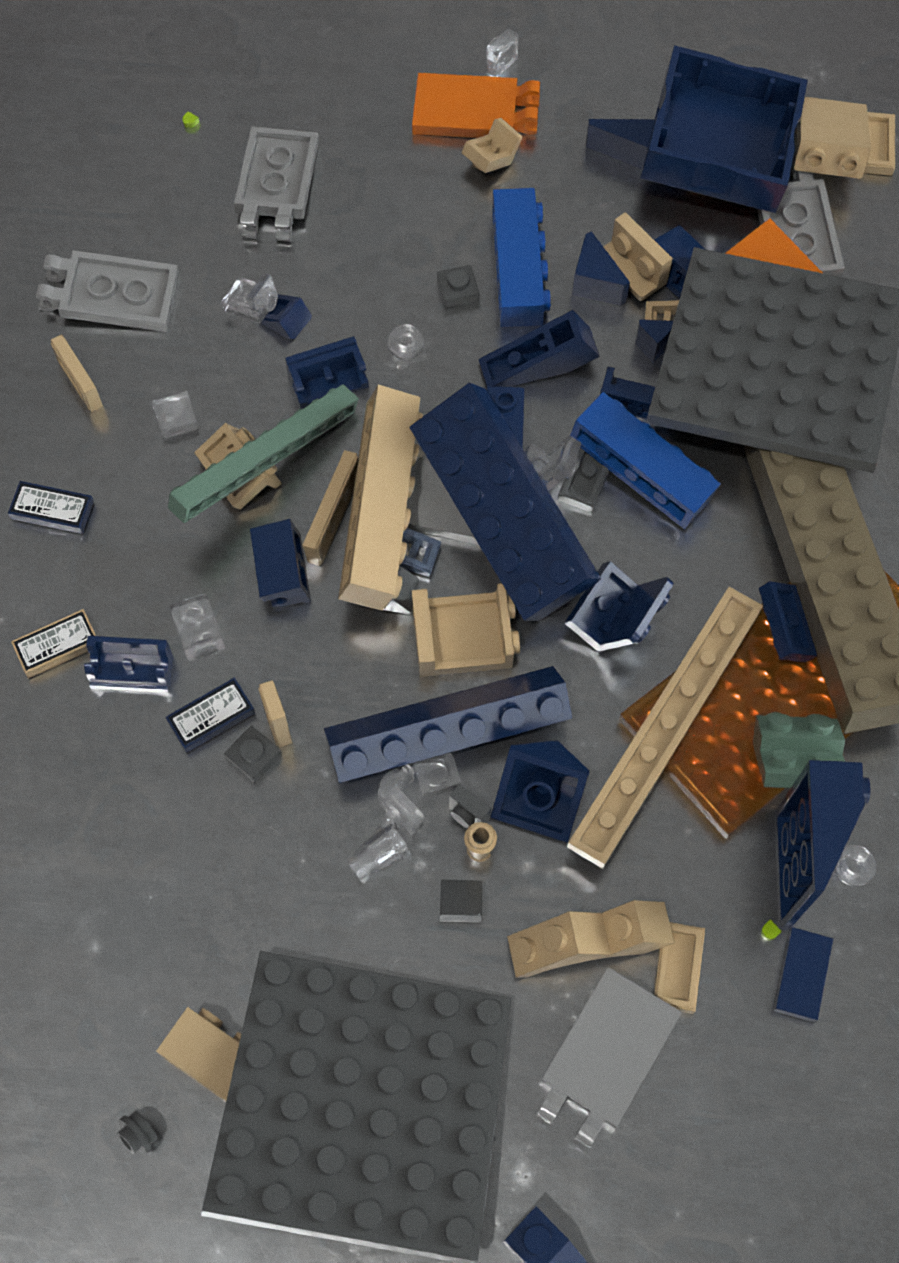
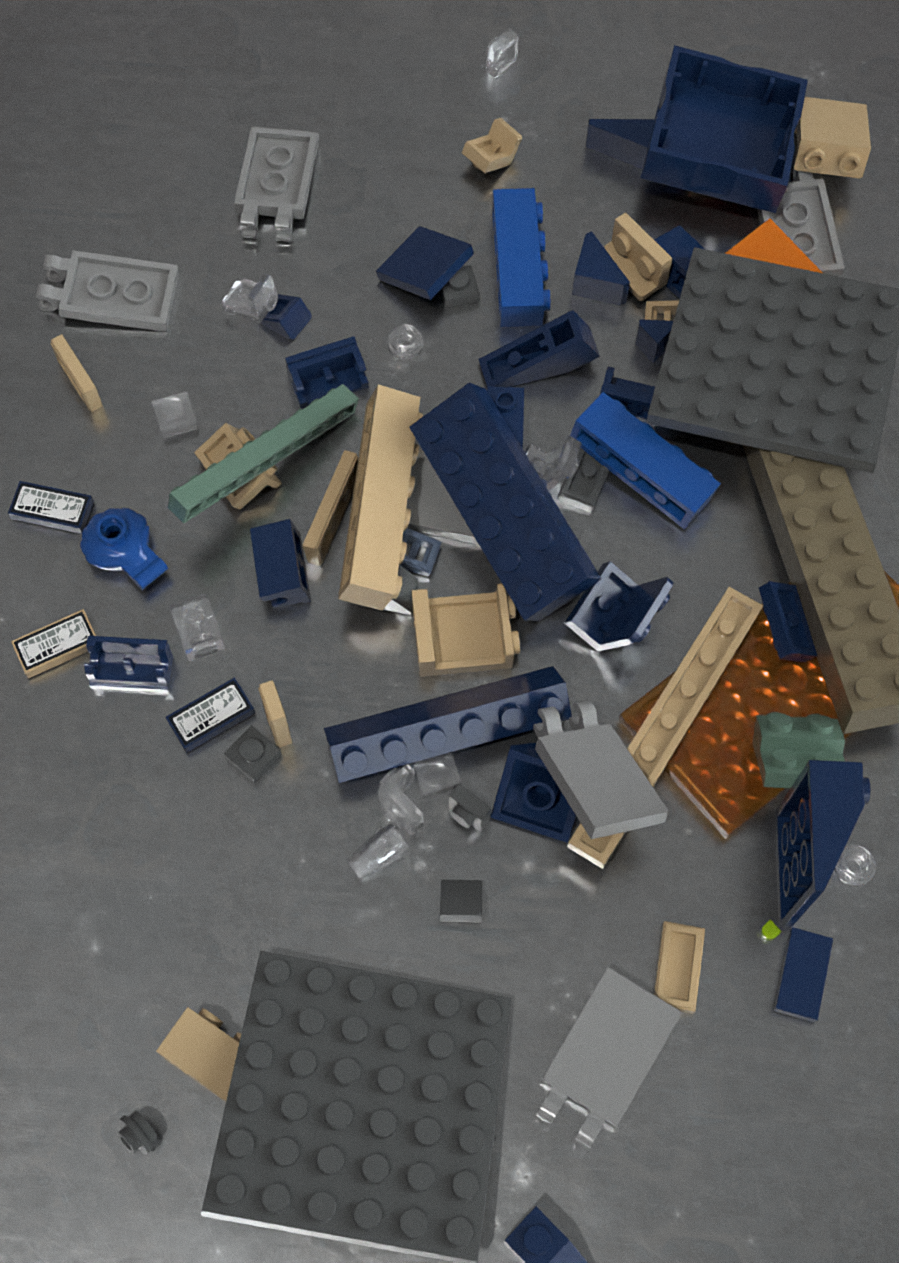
lime piece [182,111,199,128] -> none
orange tile [412,73,540,138] -> none
tan pin [464,822,497,862] -> none
tan arch [507,900,675,978] -> none
tan tile [864,112,895,176] -> none
none -> blue animal [80,507,168,590]
none -> dark blue tile [376,226,474,300]
none -> light grey tile [533,700,669,839]

